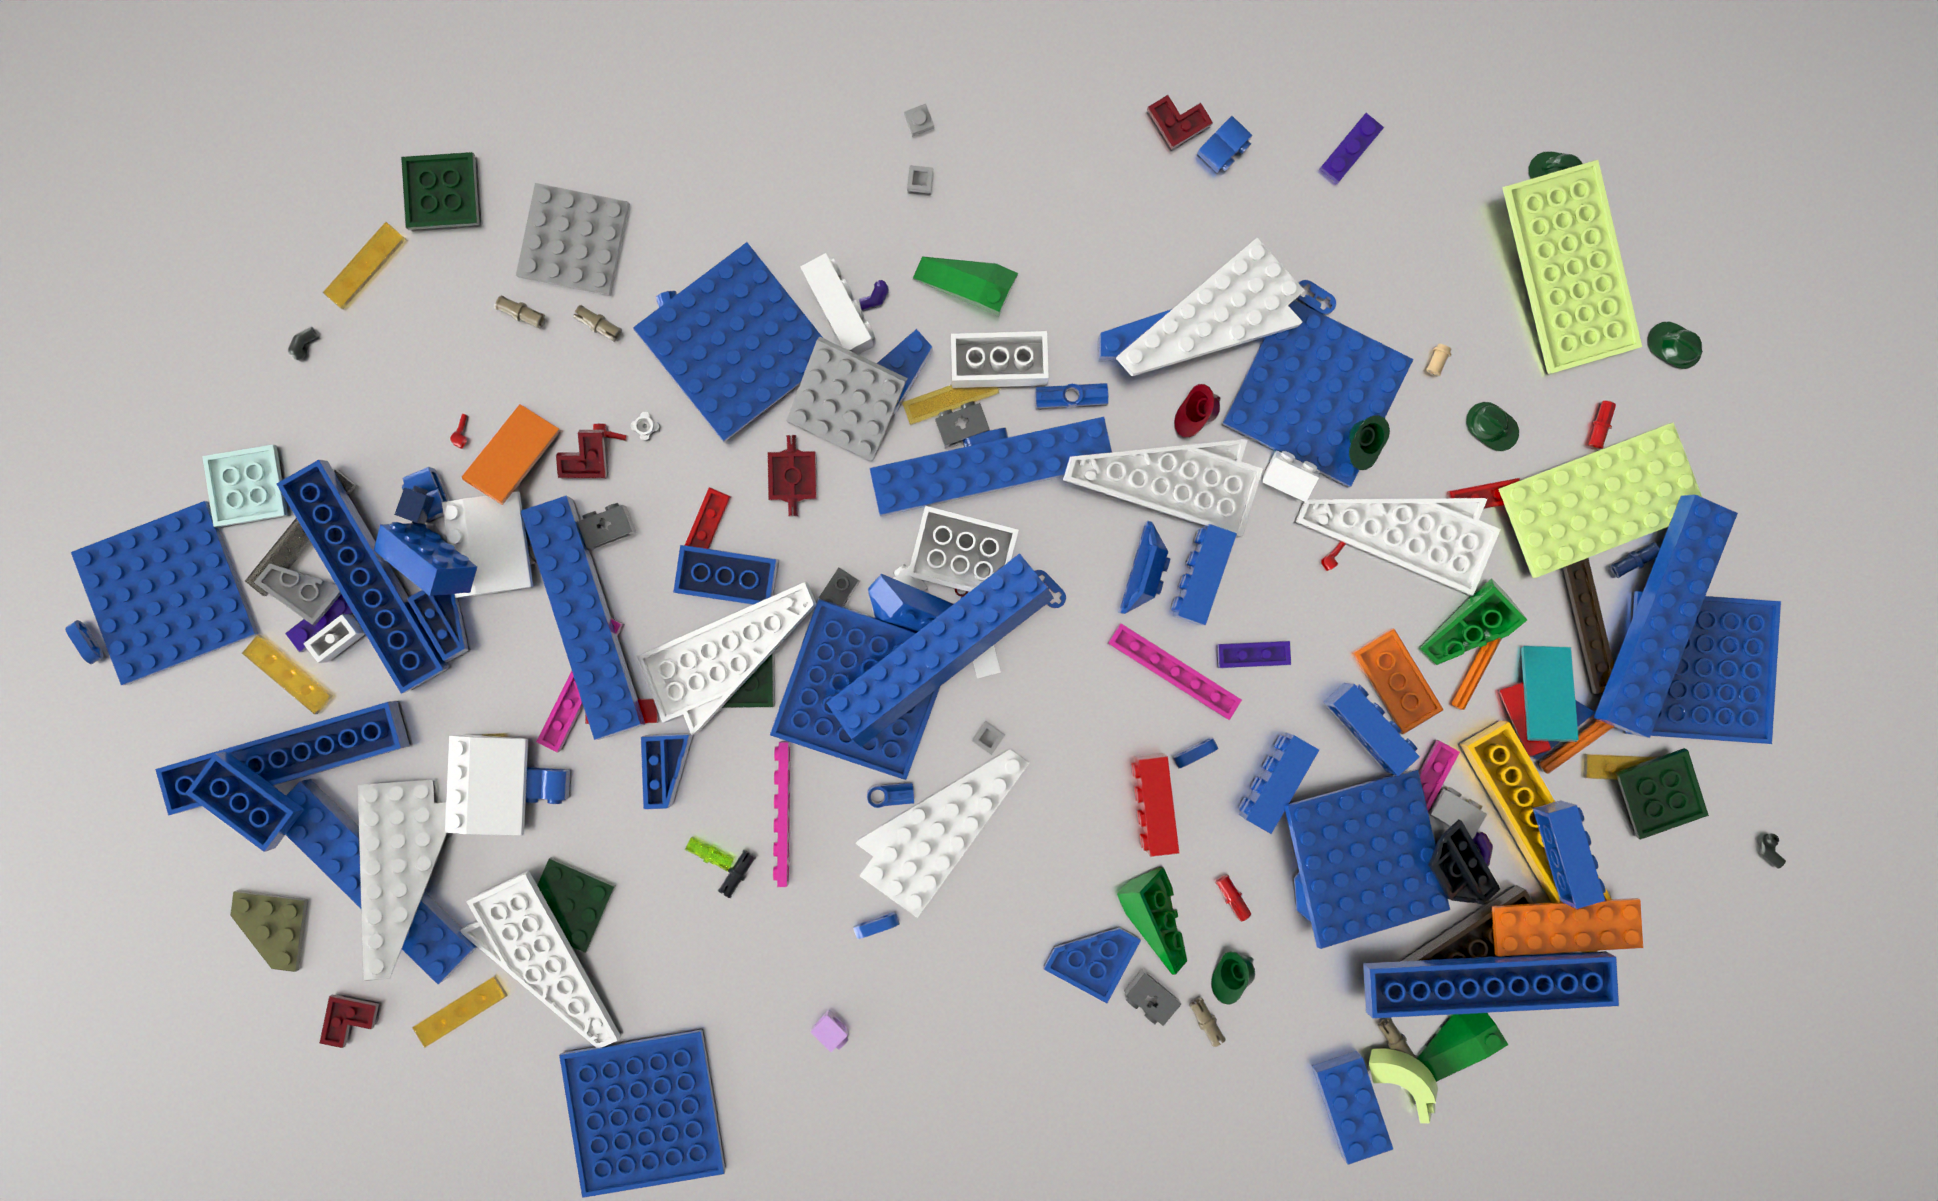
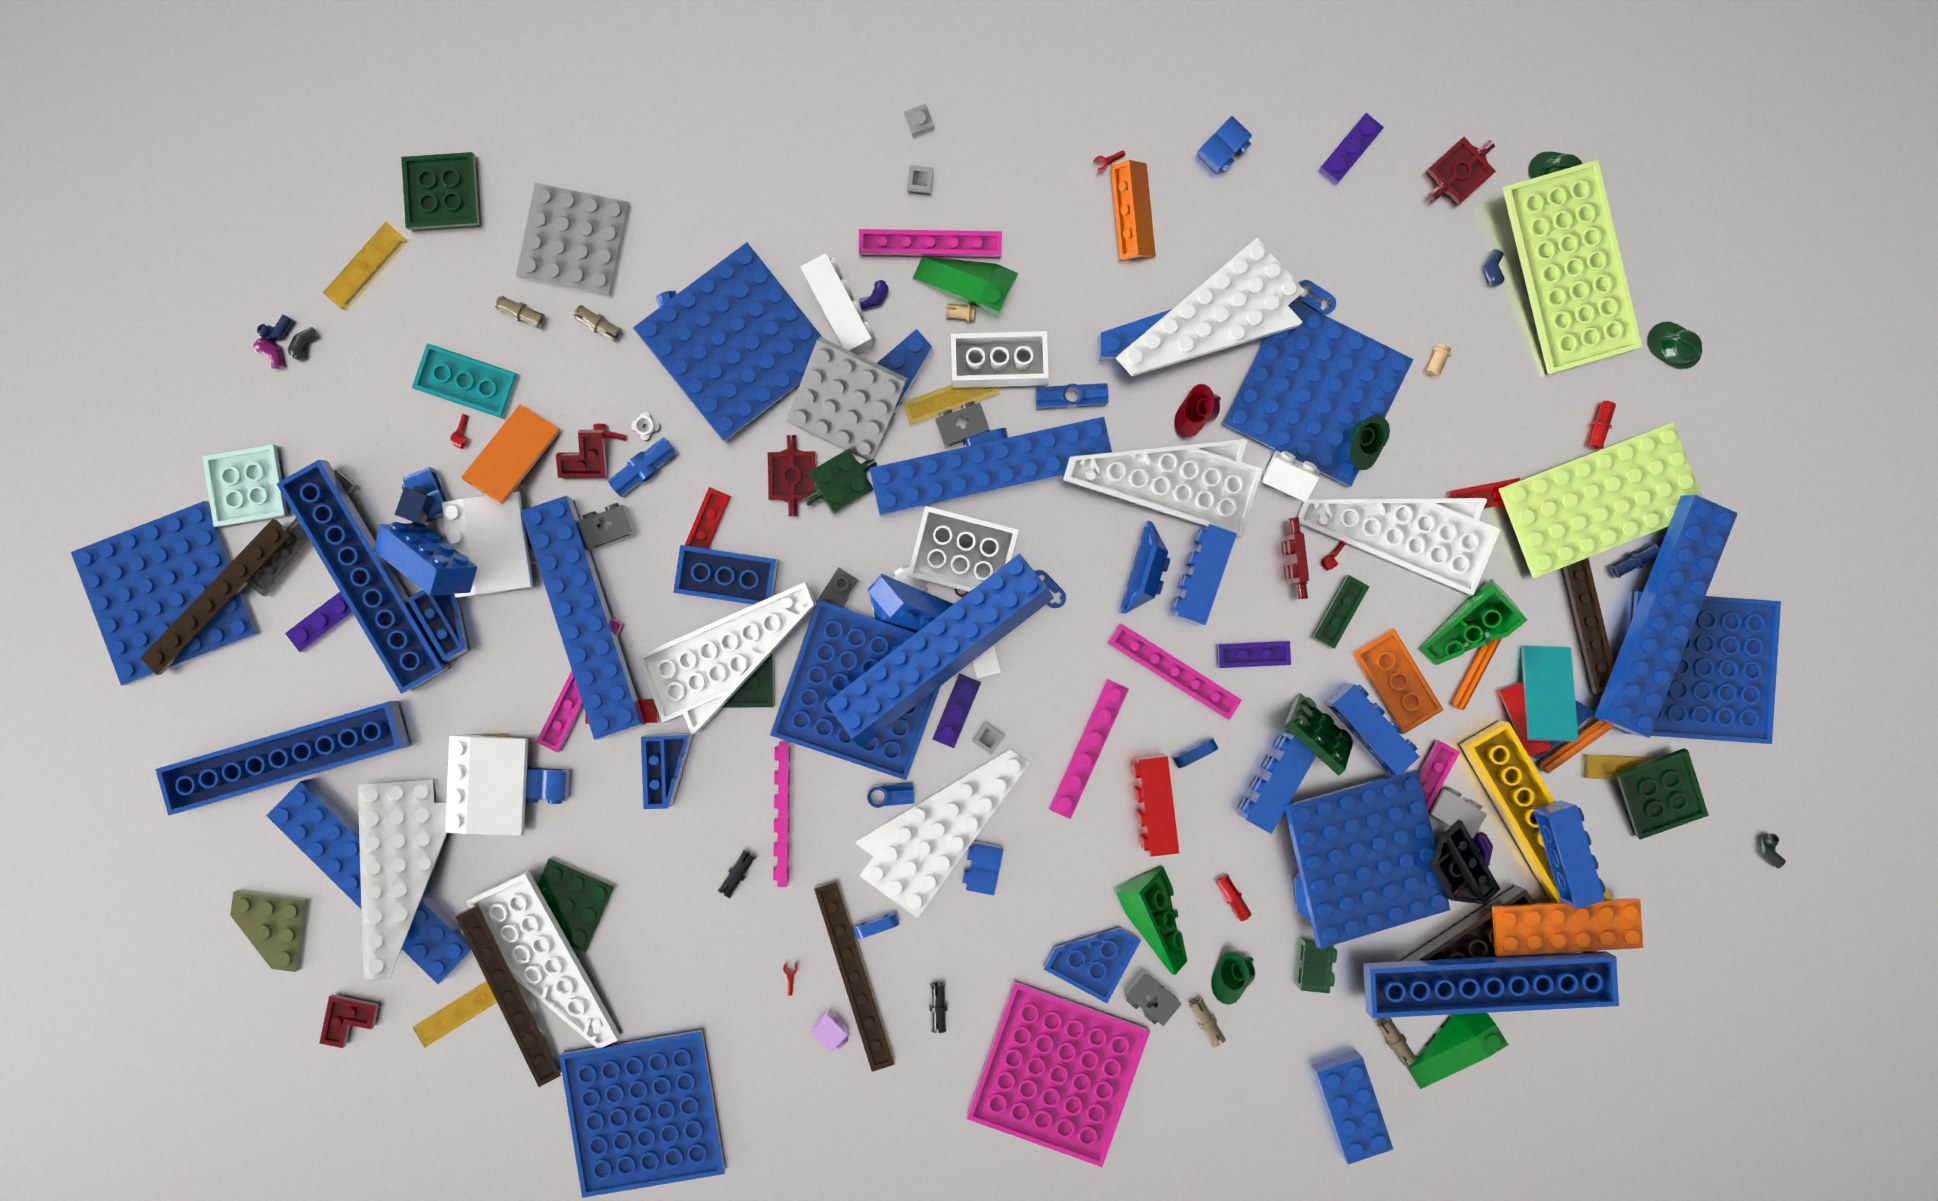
blue beam [65,620,104,664] -> none
blue brick [185,752,304,852] -> none
clear yellow tile [242,635,332,715] -> none
light grey wing [254,564,341,626] -> none
white brick [304,614,365,663] -> none
clear neon green pin [685,837,734,872] -> none
dark red plate [1147,95,1213,150] -> none
yellowish green arch [1369,1049,1438,1123] -> none
dark green piece [1466,402,1519,451] -> none
none -> dark brown plate [140,519,293,675]
none -> magenta arm [253,338,284,369]
none -> dark blue arm [257,314,293,340]
none -> teal tile [412,343,519,419]
none -> dark brown plate [455,904,561,1087]
none -> blue piece [608,437,677,497]
none -> red hand [783,963,798,996]
none -> dark green plate [803,449,877,514]
none -> dark brown plate [814,880,895,1072]
none -> dark pink plate [859,229,1002,257]
none -> black pin [929,982,948,1033]
none -> dark purple plate [932,673,981,748]
none -> tan pin [946,303,976,322]
none -> blue brick [962,841,1004,896]
none -> dark pink plate [967,981,1150,1167]
none -> dark pink plate [1048,679,1129,819]
none -> red hand [1093,150,1126,172]
none -> orange panel [1111,160,1156,260]
none -> dark red plate [1283,517,1309,599]
none -> dark green plate [1284,693,1354,776]
none -> clear green brick [1297,938,1337,993]
none -> dark green plate [1312,575,1370,649]
none -> dark red plate [1427,137,1496,205]
none -> dark blue arm [1483,249,1505,286]

